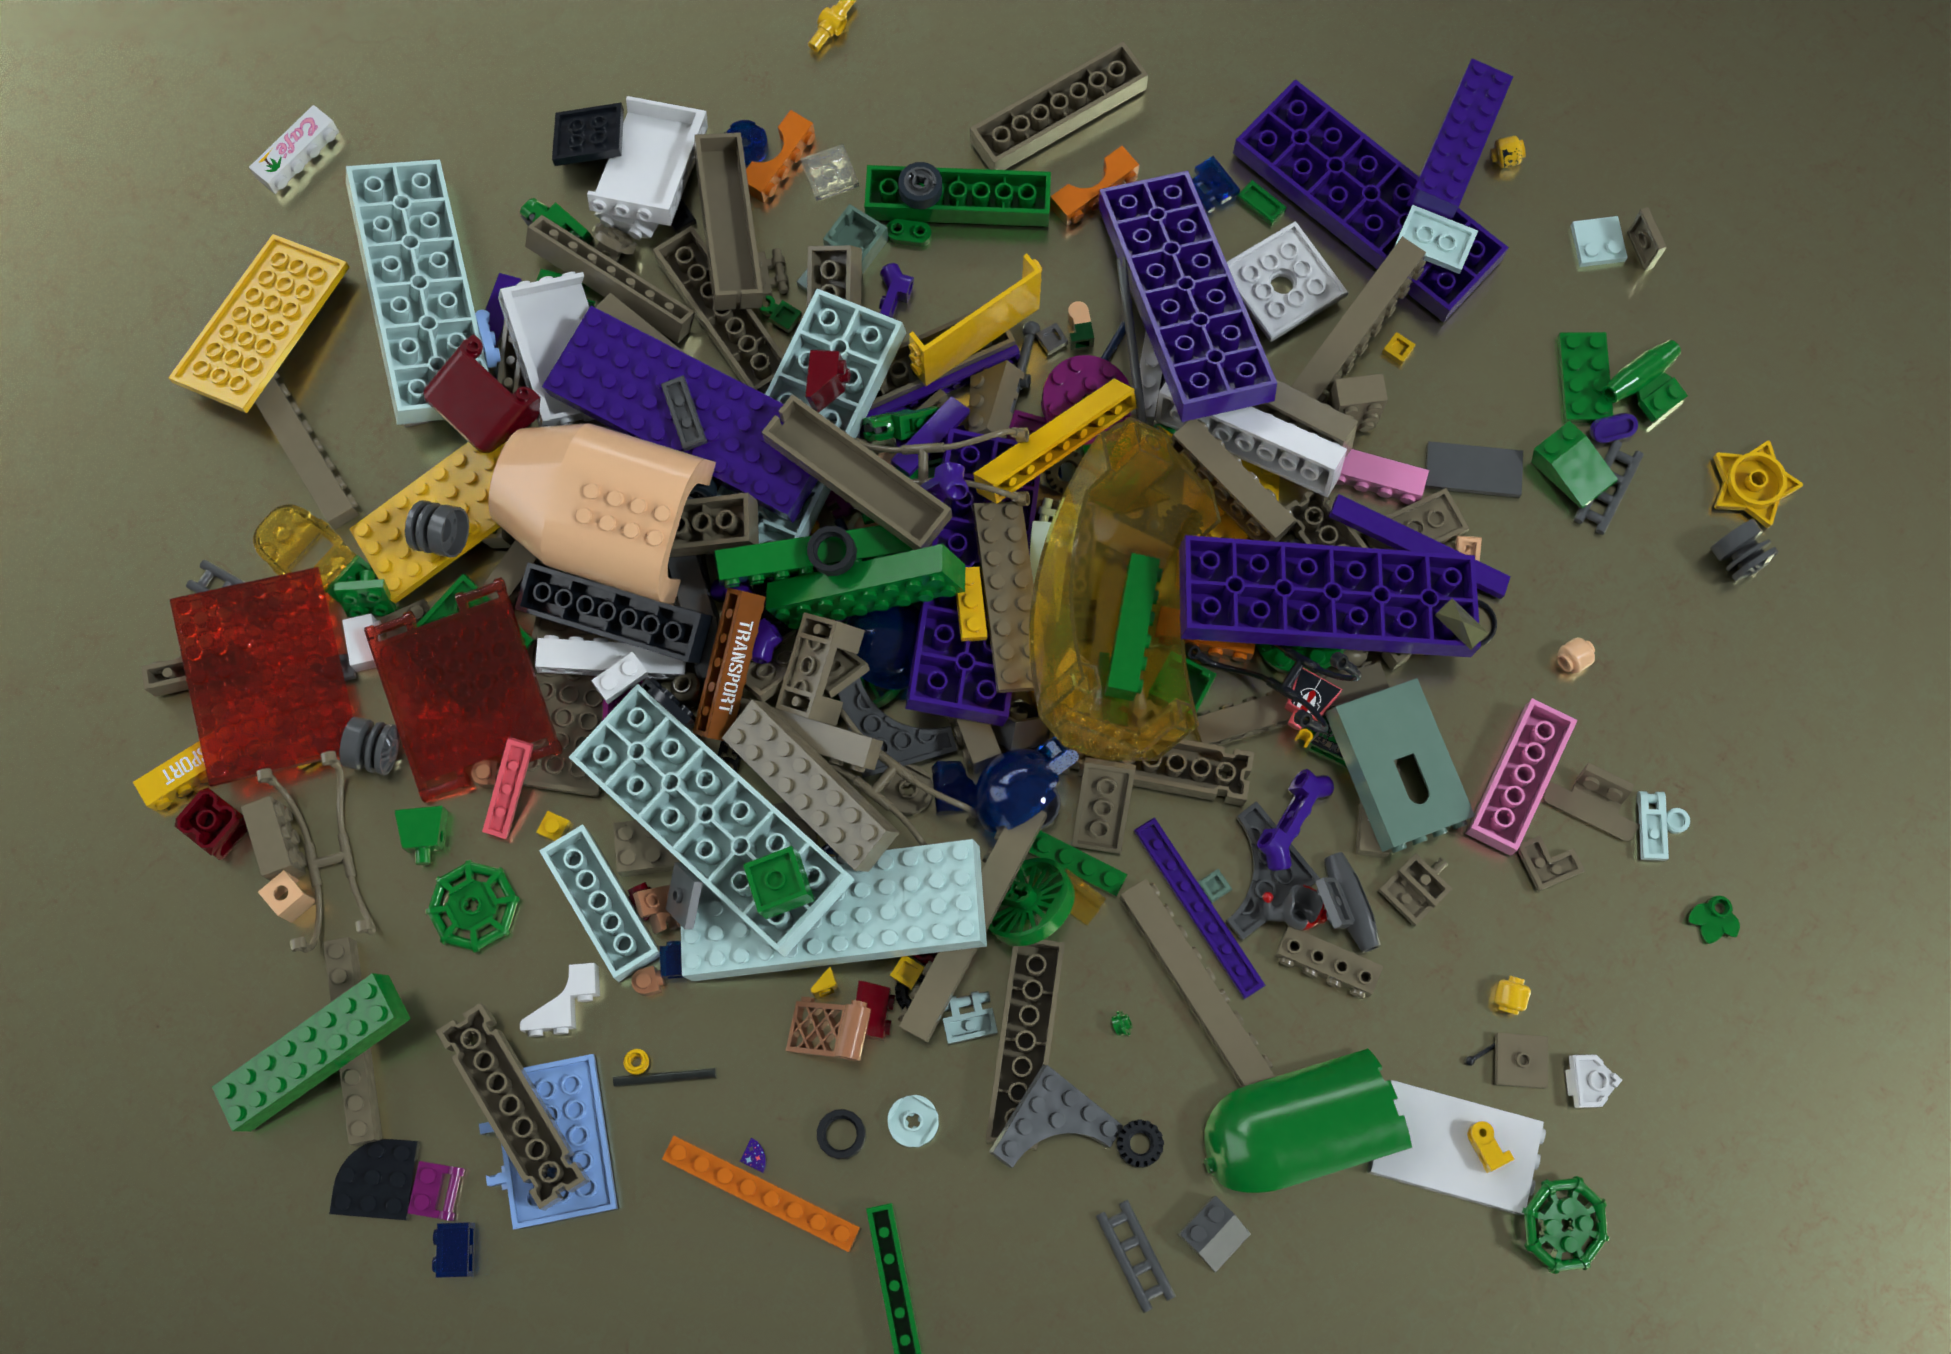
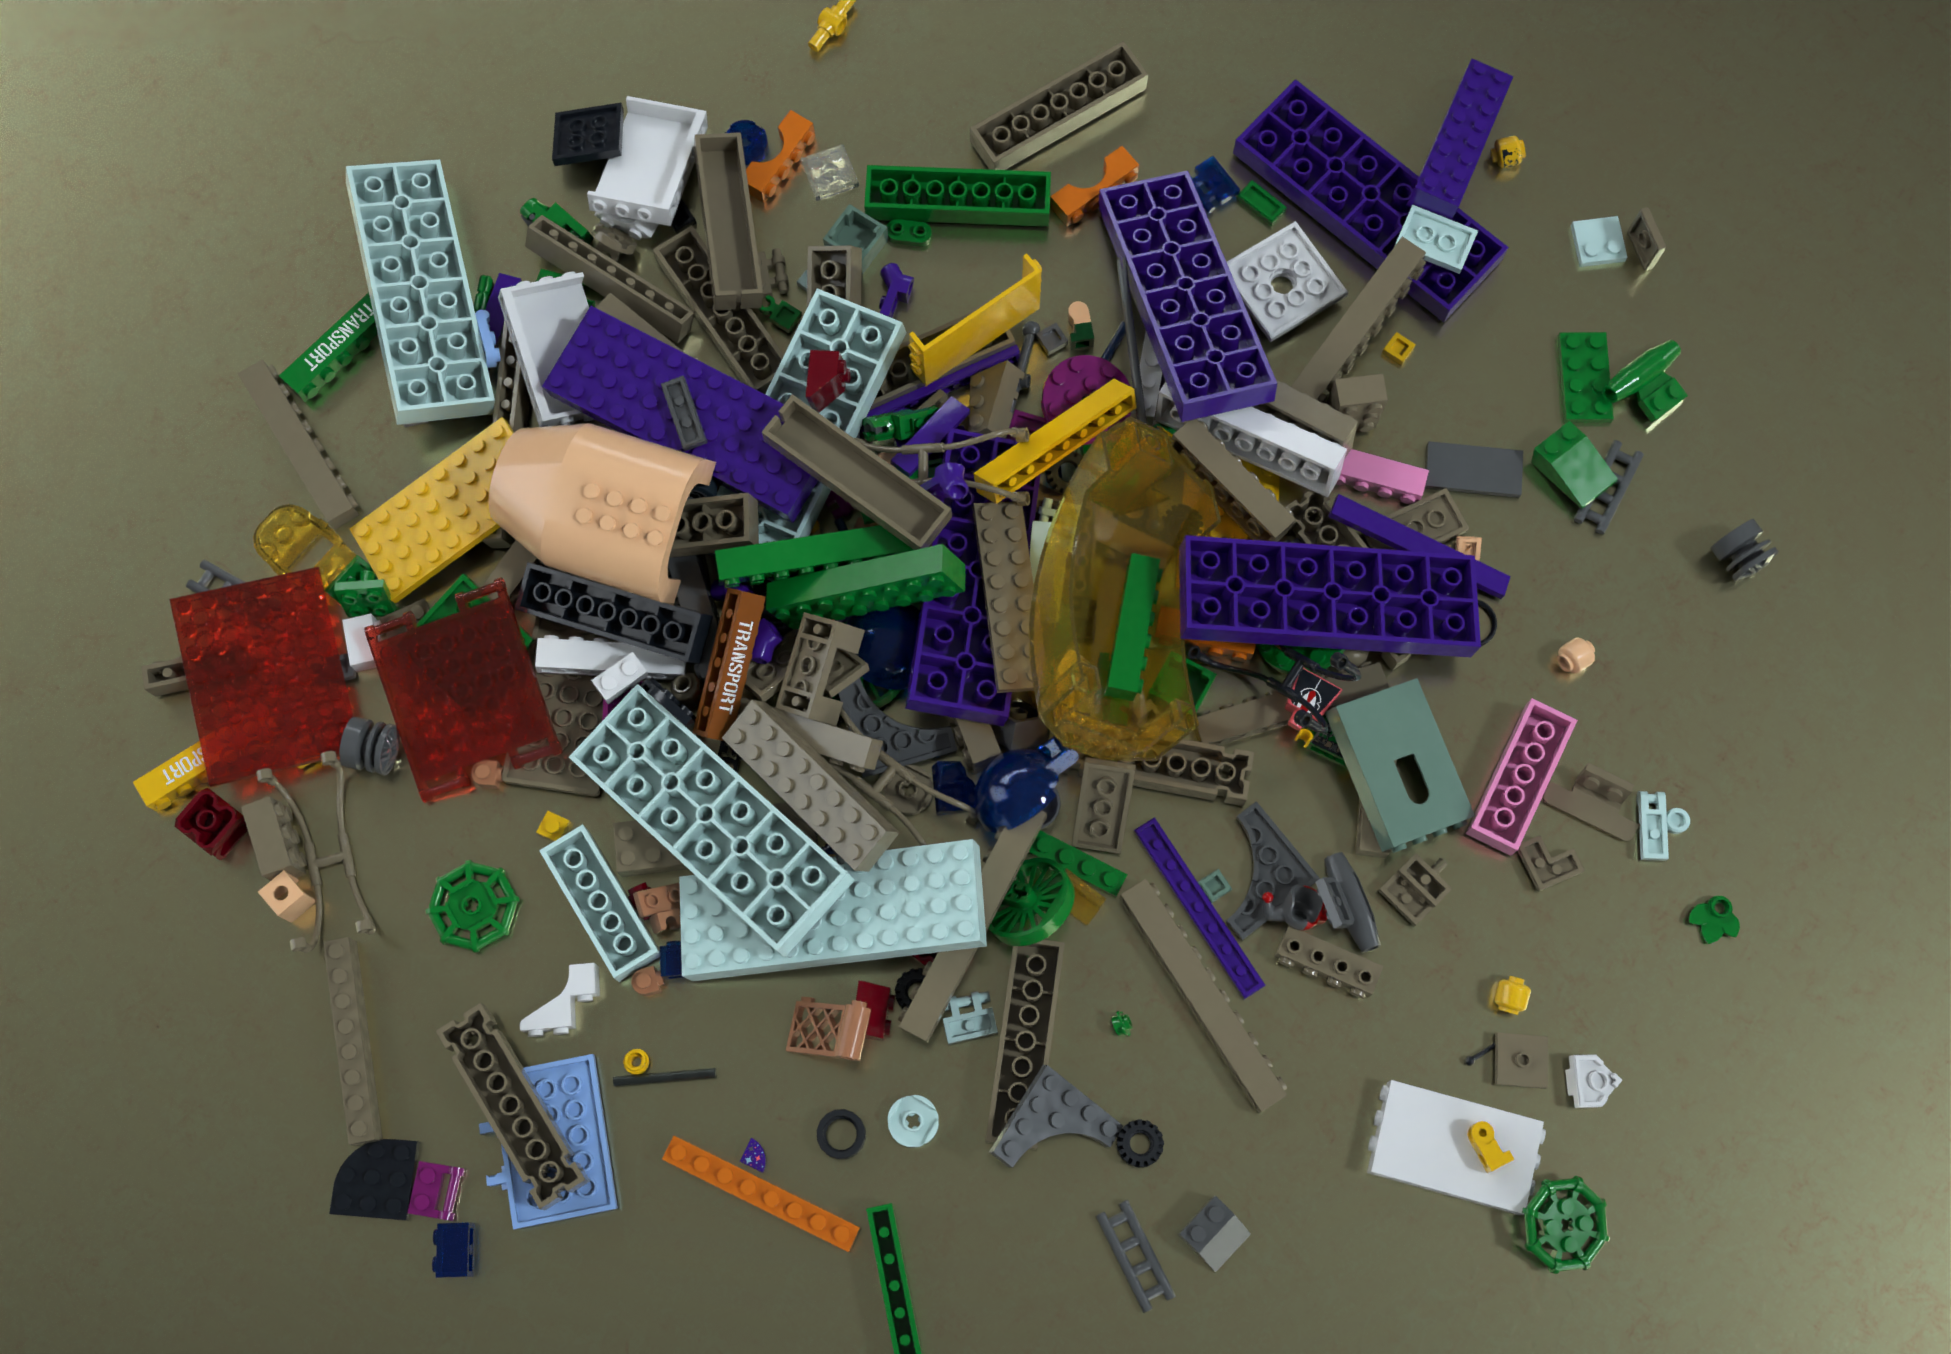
yellow plate [168,234,350,413] -> none
green brick [212,973,411,1132] -> none
white brick [249,105,339,194] -> none
green torso [395,806,448,865] -> none
dark grey wheel [405,500,469,558] -> none
dark red windscreen [424,334,541,453] -> none
coral plate [482,737,534,839] -> none
dark grey plate [666,862,703,929] -> none
green container [743,846,815,919] -> none
black tyre [807,526,857,576] -> none
yellow slope [811,967,839,999] -> none
yellow plate [890,956,925,990] -> none
wheel [898,162,942,209] -> none
yellow plate [956,567,987,641] -> none
green panel [1204,1048,1412,1193] -> none
dark purple plate [1257,769,1334,871] -> none
olive slope [1435,598,1488,650] -> none
dark purple tile [1590,413,1638,443] -> none
yellow plate [1713,440,1803,528] -> none
none -> green brick [279,292,378,402]
none -> green piece [474,275,493,313]

